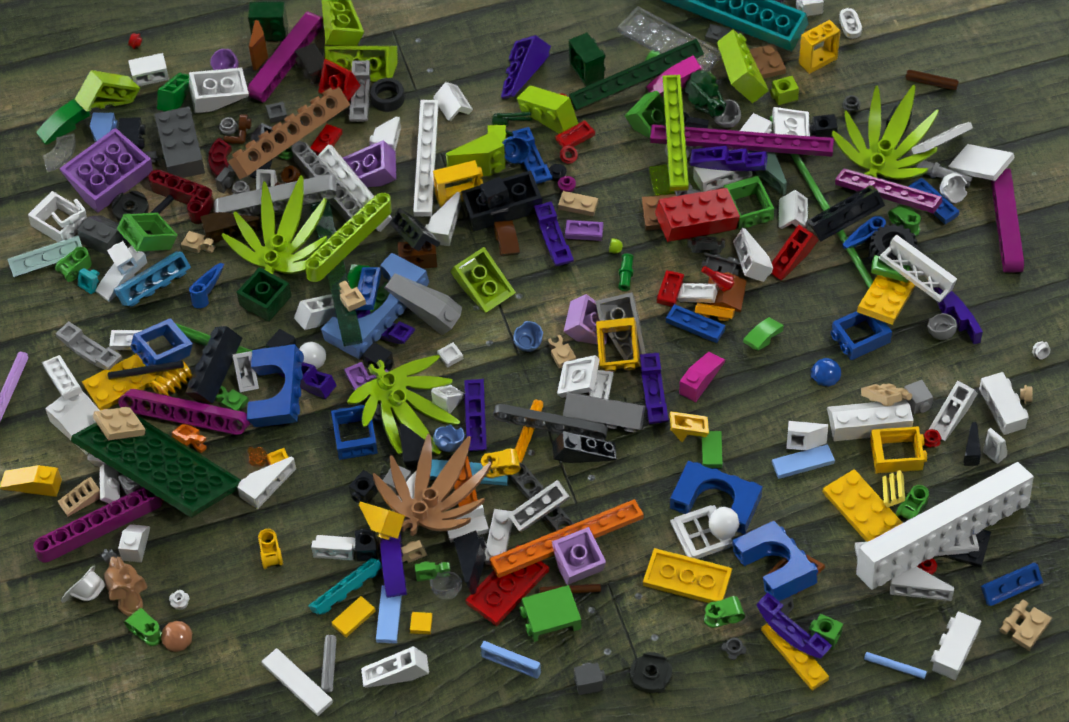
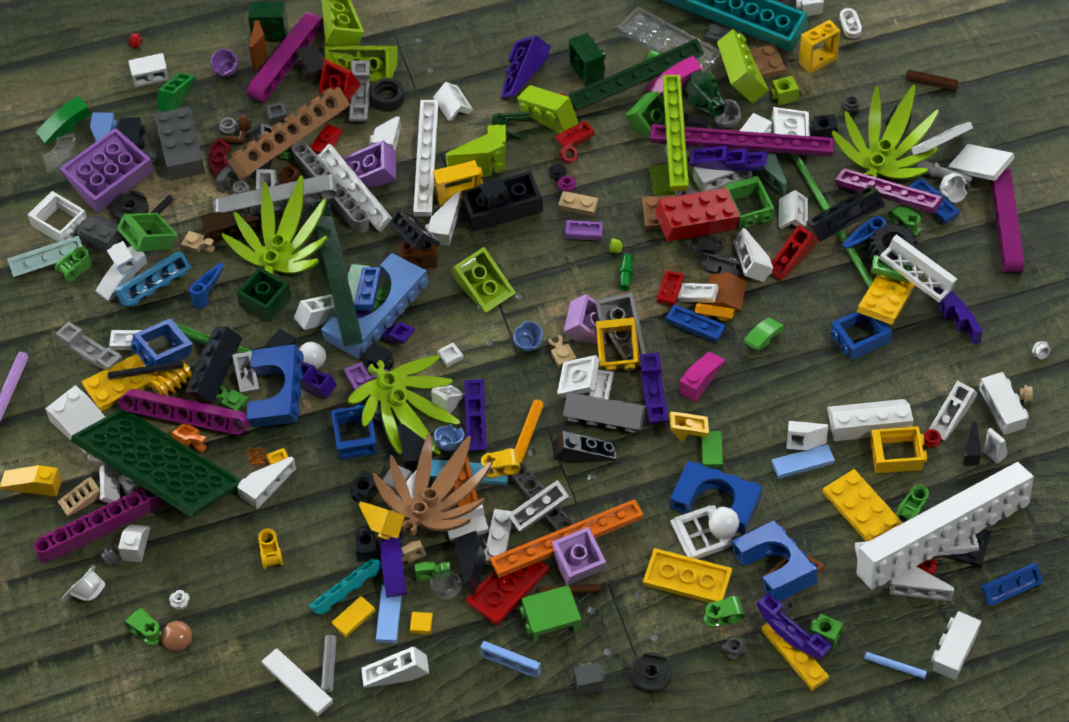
white tile [42,355,83,400] -> none
white piece [51,199,86,227] -> none
lime wedge [75,70,140,112] -> none
teal tile [78,268,100,294] -> none
tan plate [93,407,146,440] -> none
medium nougat head [104,556,147,616] -> none
dark red beam [148,170,214,224] -> none
white slope [189,68,249,113] -> none
lime beam [305,193,392,282] -> none
white panel [311,535,355,560] -> none
tan plate [339,281,366,312] -> none
light grey wedge [384,273,462,335] -> none
dark grey beam [493,404,608,440] -> none
reddish brown slope [494,220,520,256] -> none
blue hair [502,136,530,164] -> none
blue slope [512,127,552,184] -> none
dark purple slope [534,201,574,266] -> none
red cone [701,266,734,292] -> none
blue hair [810,358,841,387] -> none
tan plate [861,384,912,406] -> none
light yellow tile [882,470,905,508] -> none
light grey brick [904,380,933,414] -> none
light grey hair [927,313,957,340] -> none
tan plate [1000,600,1052,651] -> none

